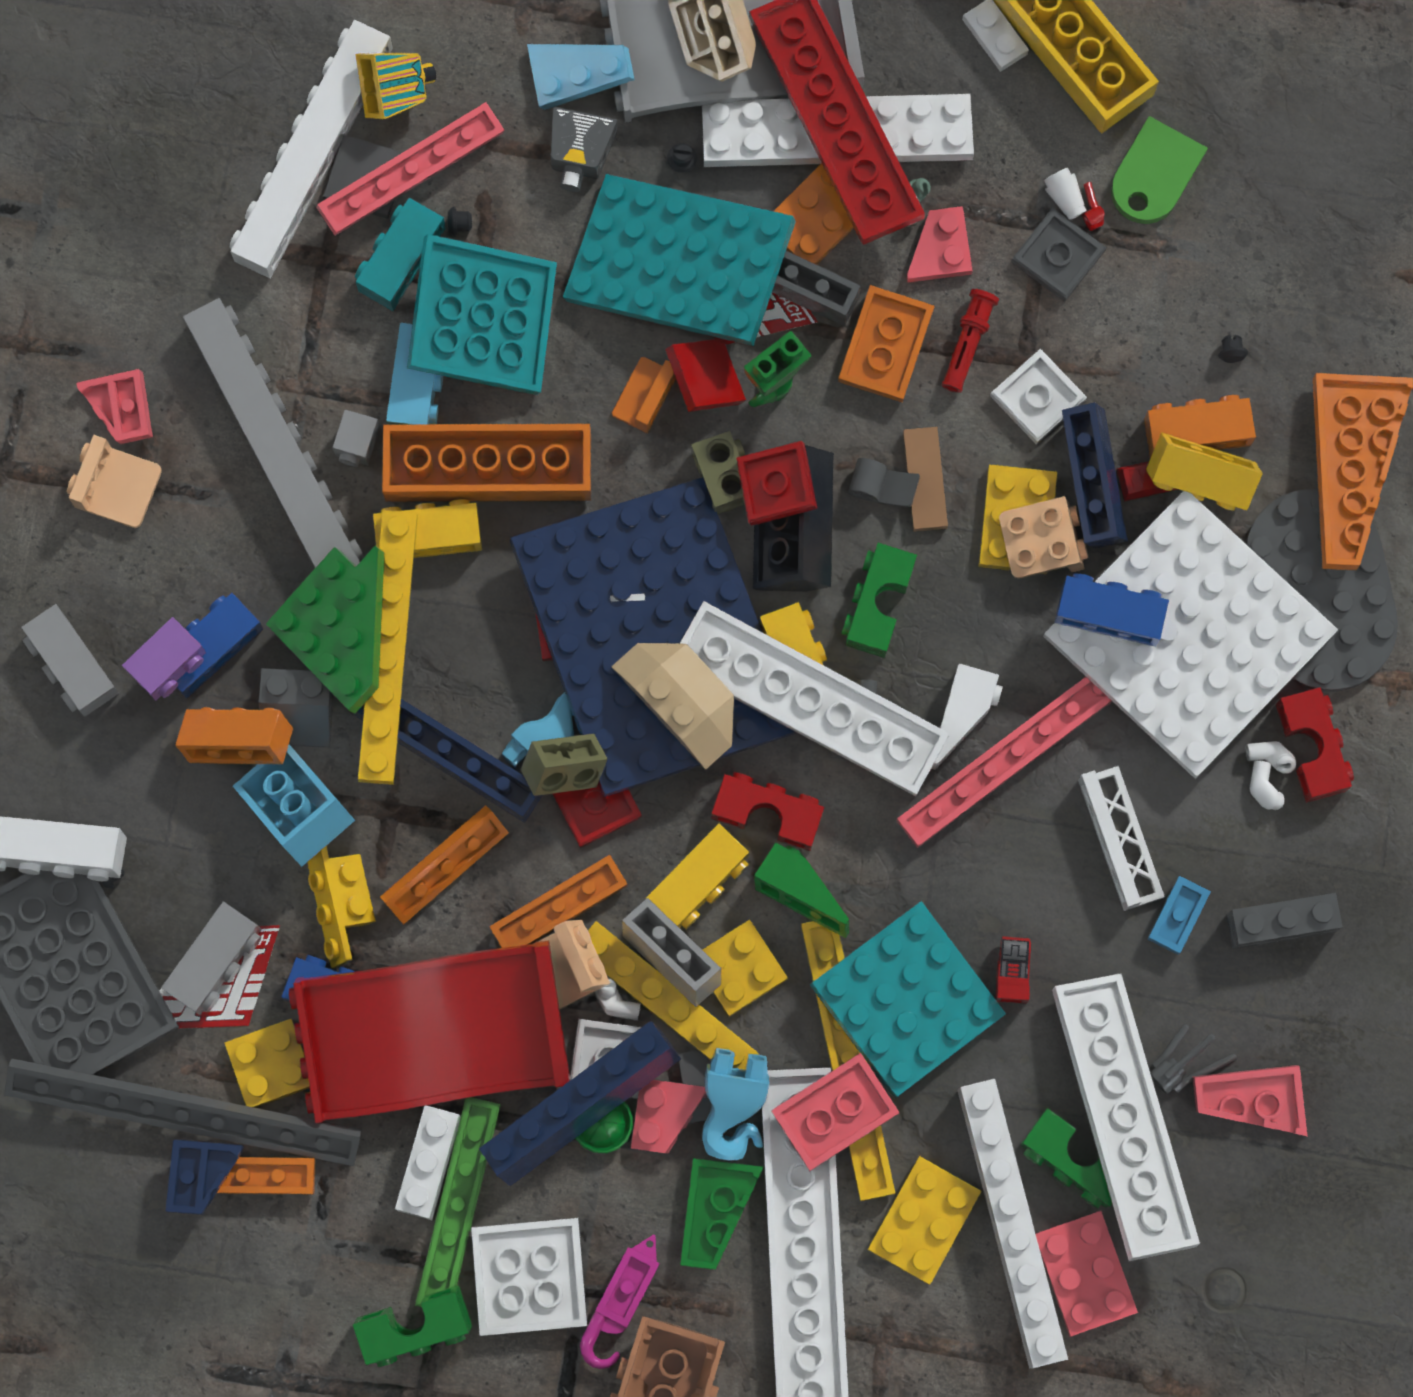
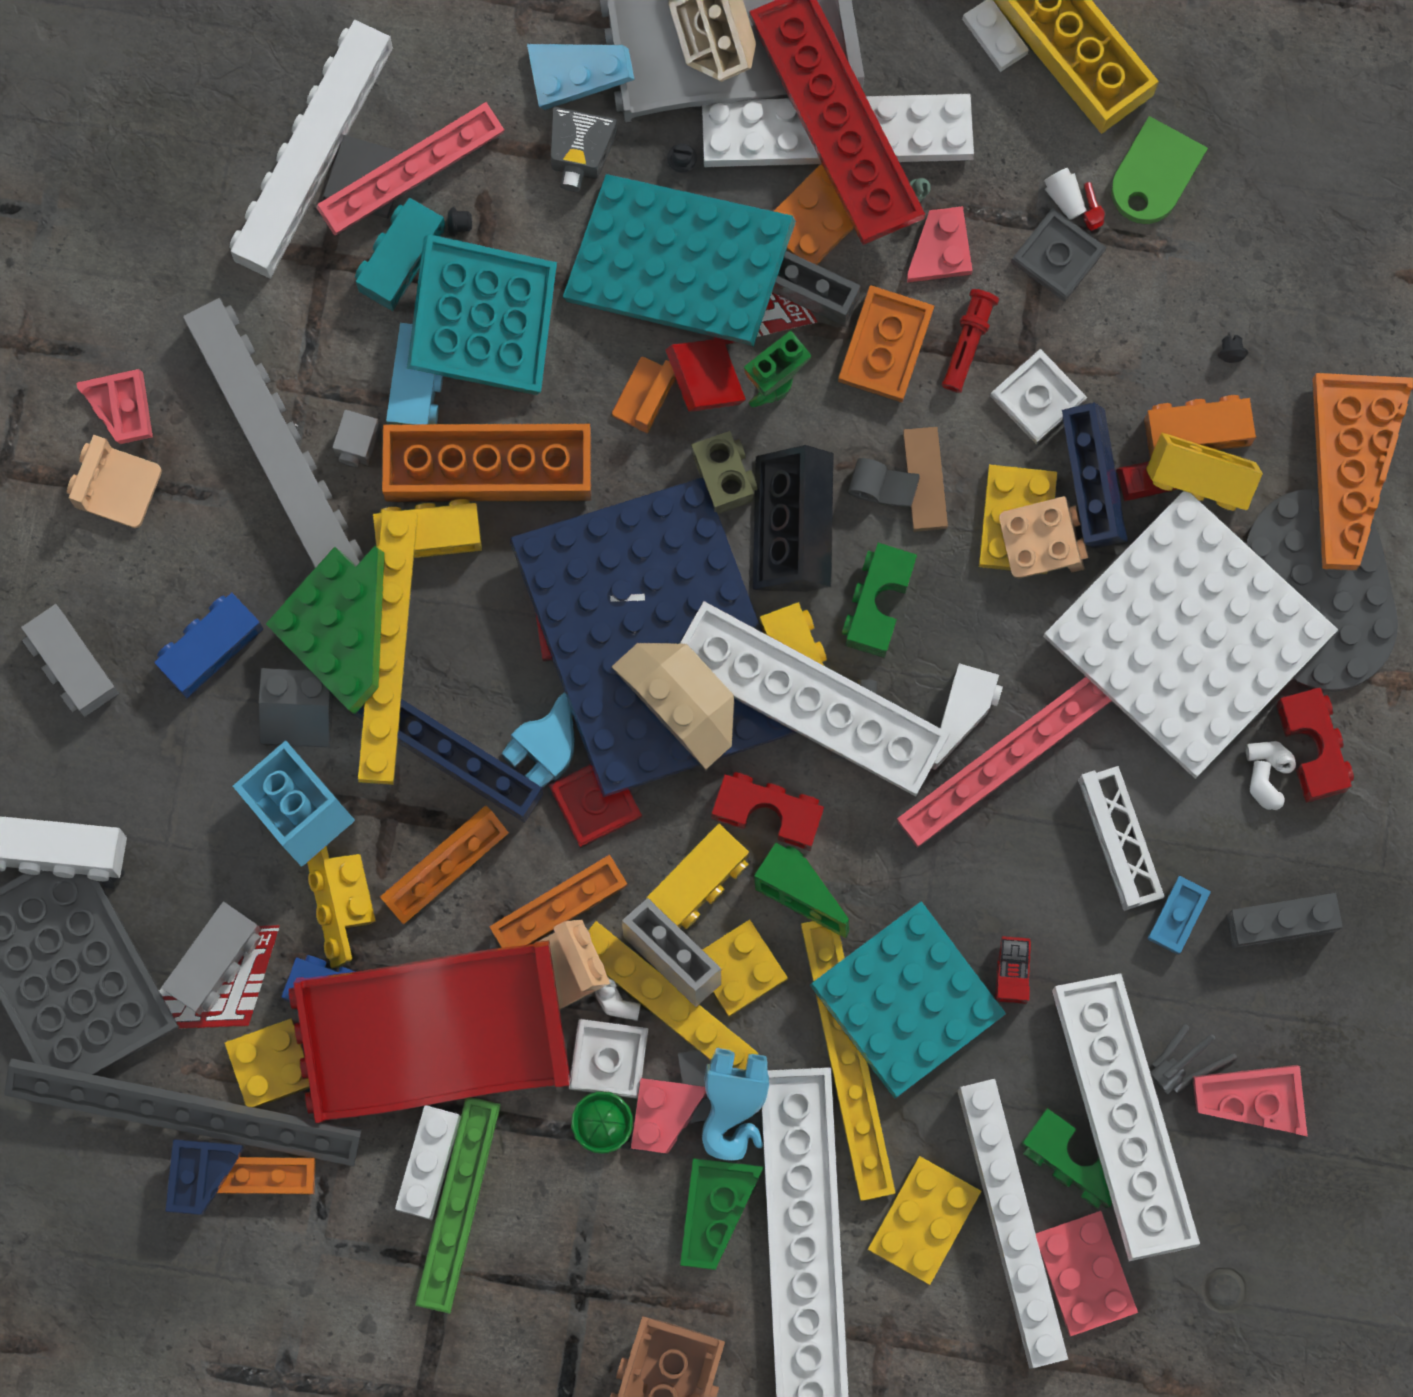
medium lavender brick [122,617,206,701] -> none
orange brick [175,707,293,764] -> none
green arch [352,1285,472,1367] -> none
yellow torso [355,53,436,119] -> none
white plate [471,1218,587,1336] -> none
dark blue brick [479,1021,681,1186] -> none
olive brick [521,734,608,796] -> none
dark pink plate [580,1235,660,1369] -> none
red tile [736,441,817,526] -> none
coral plate [771,1053,900,1172] -> none
blue brick [1054,573,1169,647] -> none

